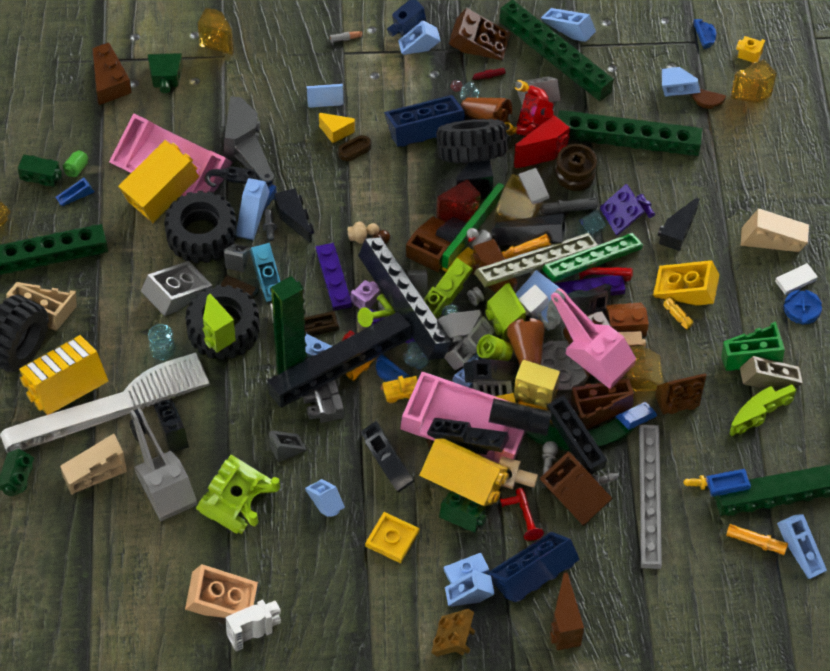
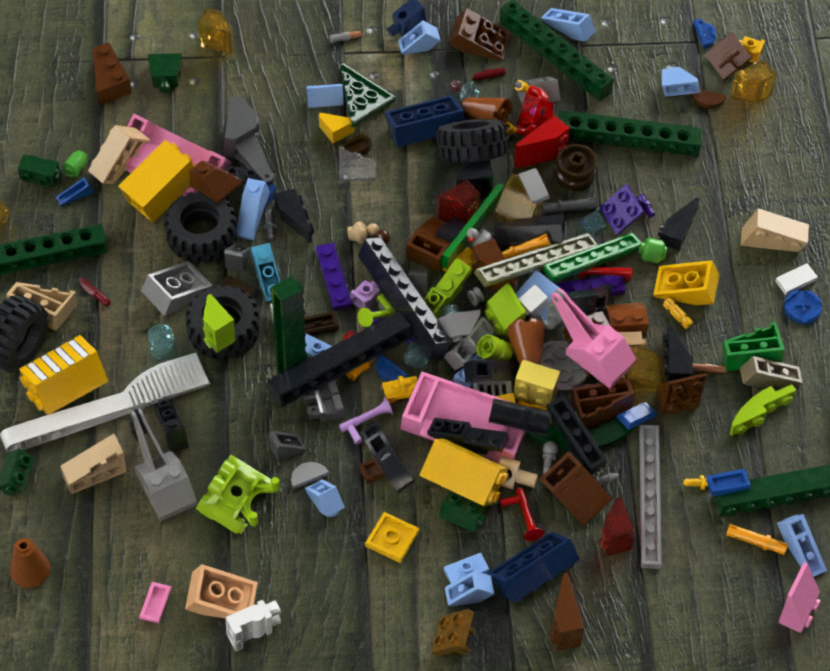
none -> dark orange cone [9,538,51,588]
none -> dark red piece [80,277,111,307]
none -> tan wedge [88,125,150,184]
none -> bright pink tile [139,582,172,623]
none -> reddish brown slope [190,160,243,203]
none -> light grey tile [291,462,329,490]
none -> clear wing [339,146,376,181]
none -> lavender piece [339,397,393,445]
none -> dark green tile [340,63,396,128]
none -> reddish brown tile [359,459,385,484]
none -> clear red slope [600,496,635,556]
none -> bright green head [638,237,667,264]
none -> black slope [663,324,693,382]
none -> nougat piece [692,363,727,374]
none -> reddish brown plate [705,33,752,81]
none -> bright pink slope [778,562,821,633]

